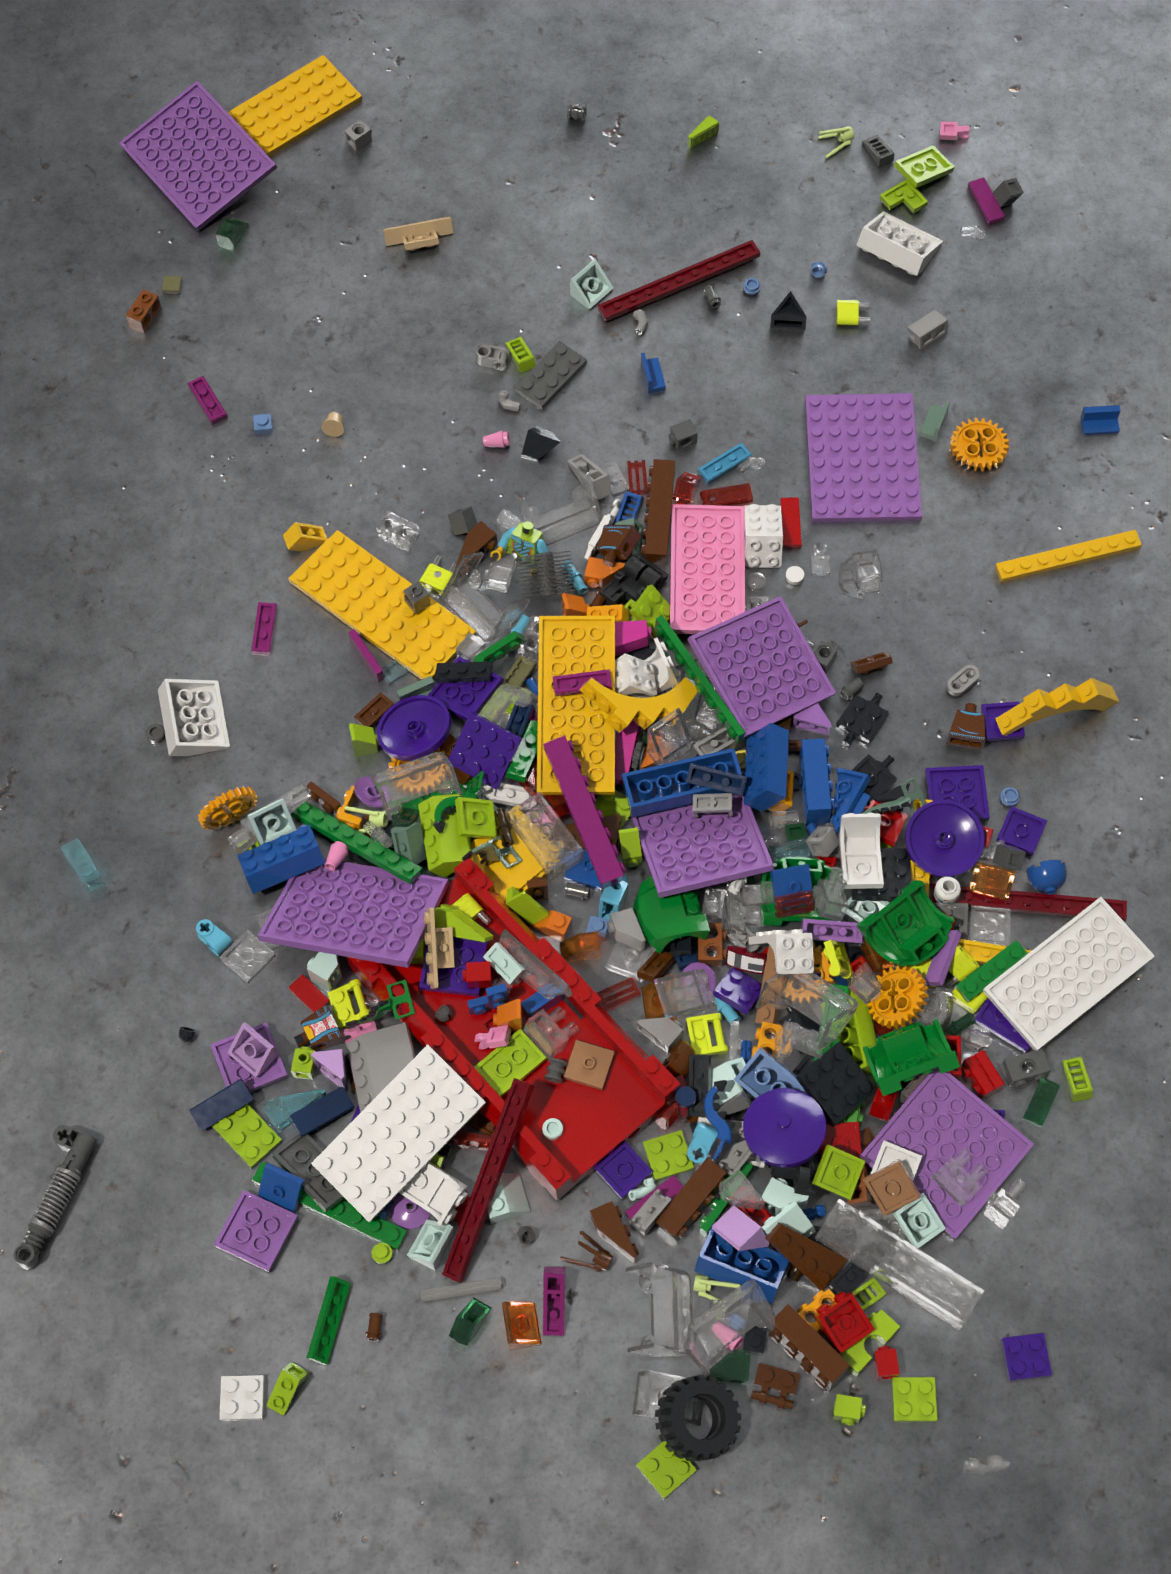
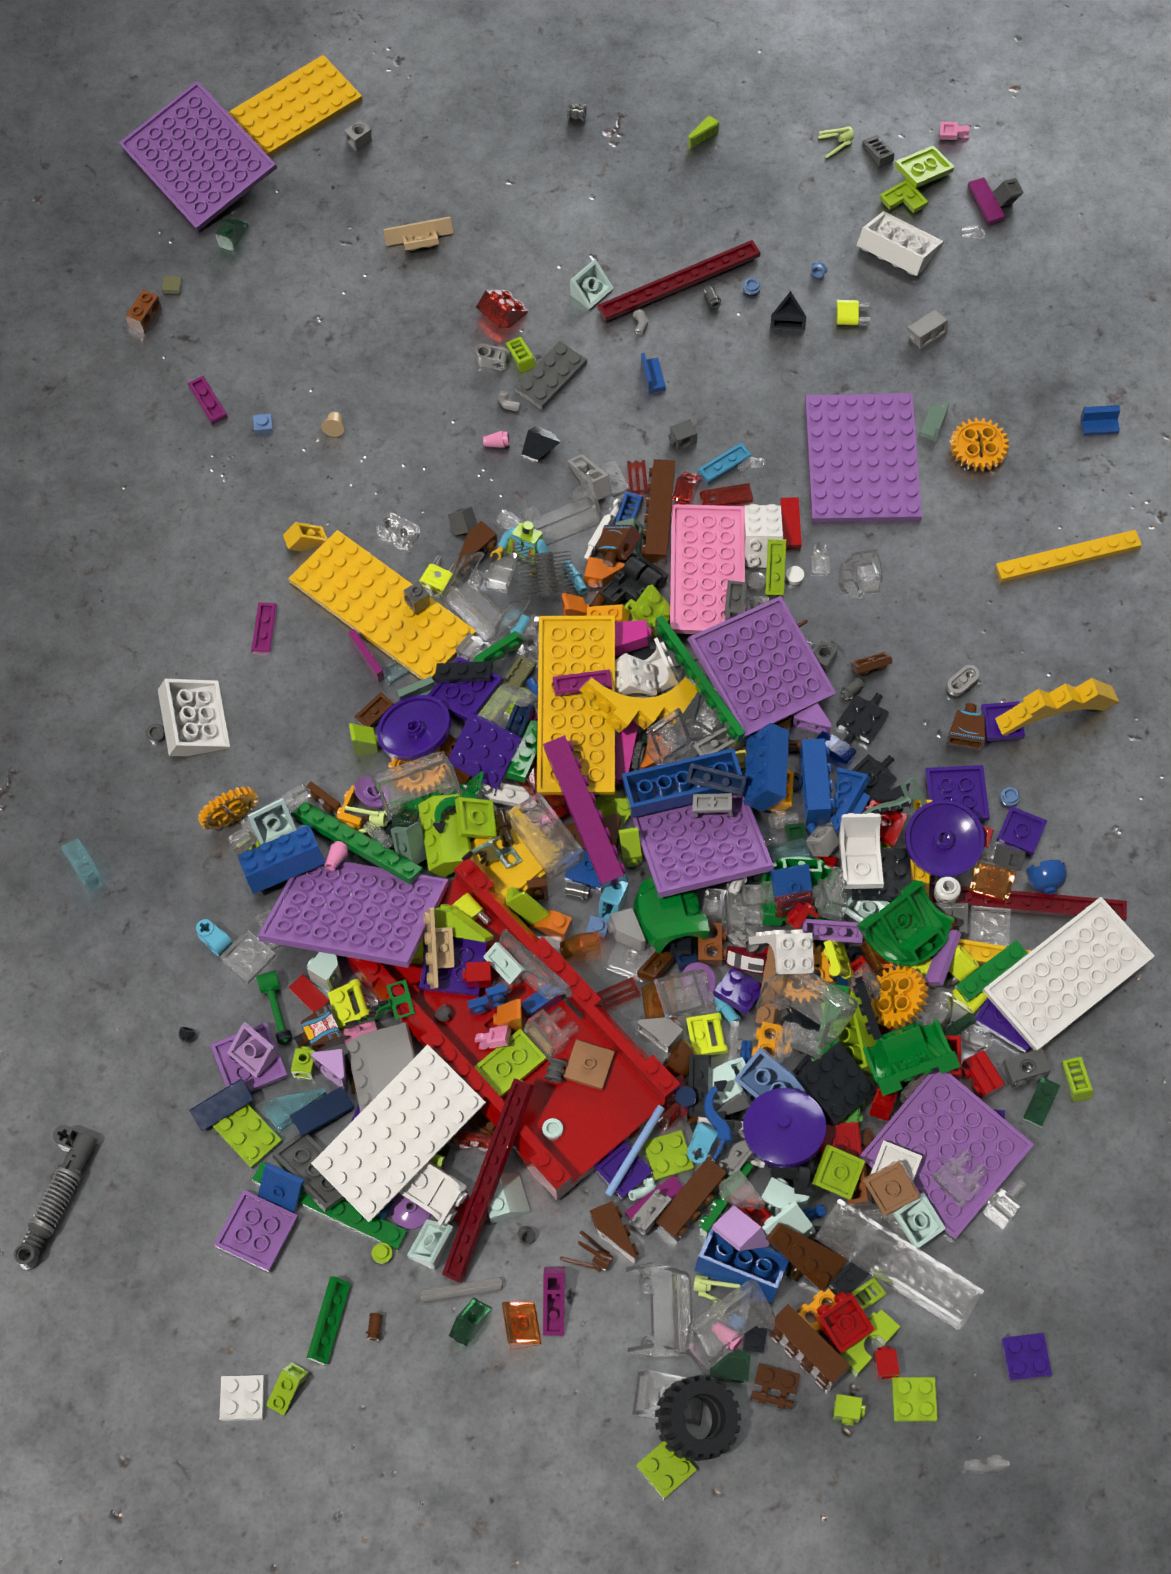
none -> green piece [256,970,293,1044]
none -> clear red slope [476,289,528,328]
none -> light blue piece [605,1105,665,1197]
none -> dark grey hinge [724,580,746,621]
none -> lime plate [765,539,786,595]
none -> red bracket [786,902,820,930]
none -> clear blue slope [816,731,856,764]
none -> black plate [852,976,882,1040]

